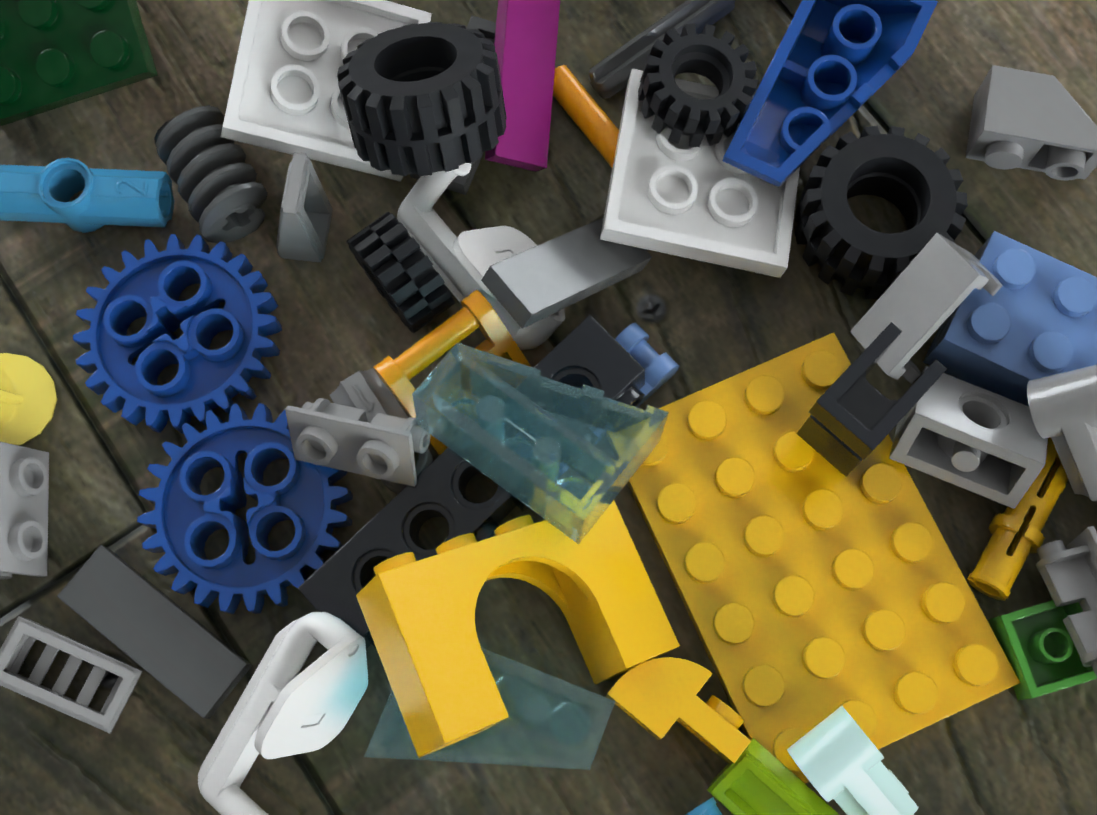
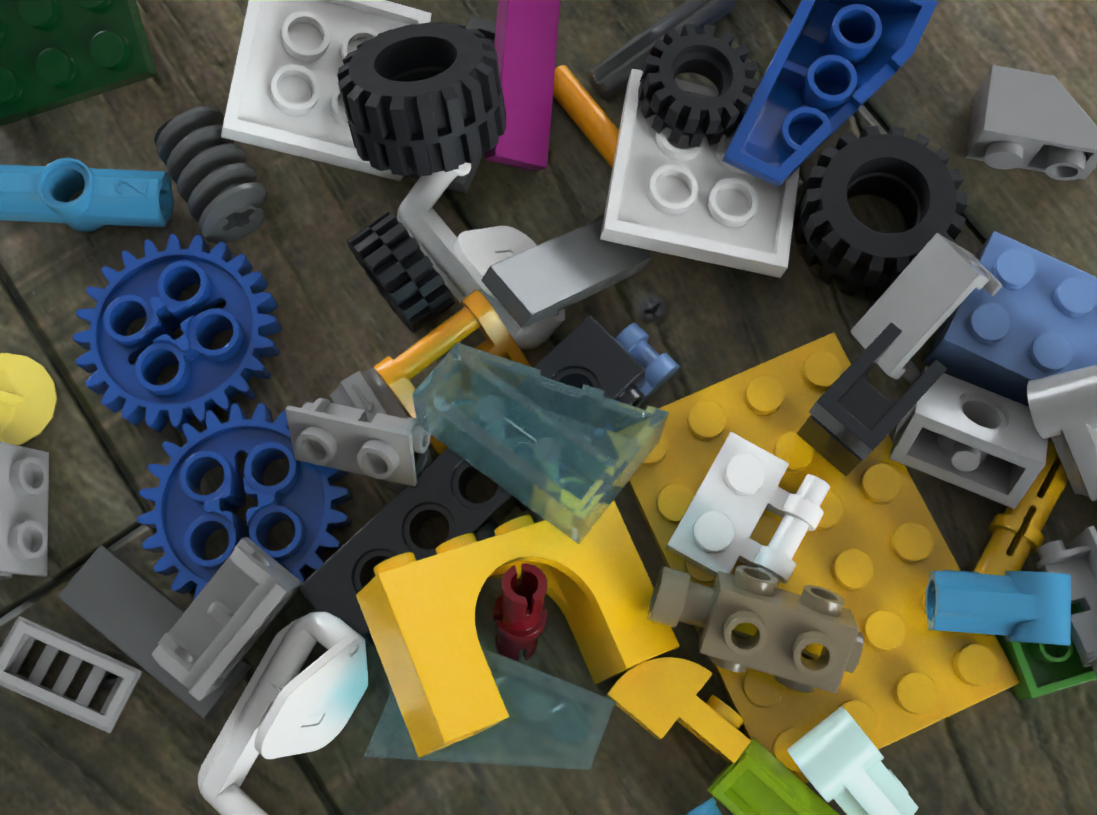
light grey slope [276,153,333,262] -> none
none -> light grey hinge [151,537,303,701]
none -> dark red pin [493,563,548,663]
none -> dark tan brick [647,565,864,694]
none -> white plate [666,432,830,588]
none -> dark azure piece [925,570,1071,646]

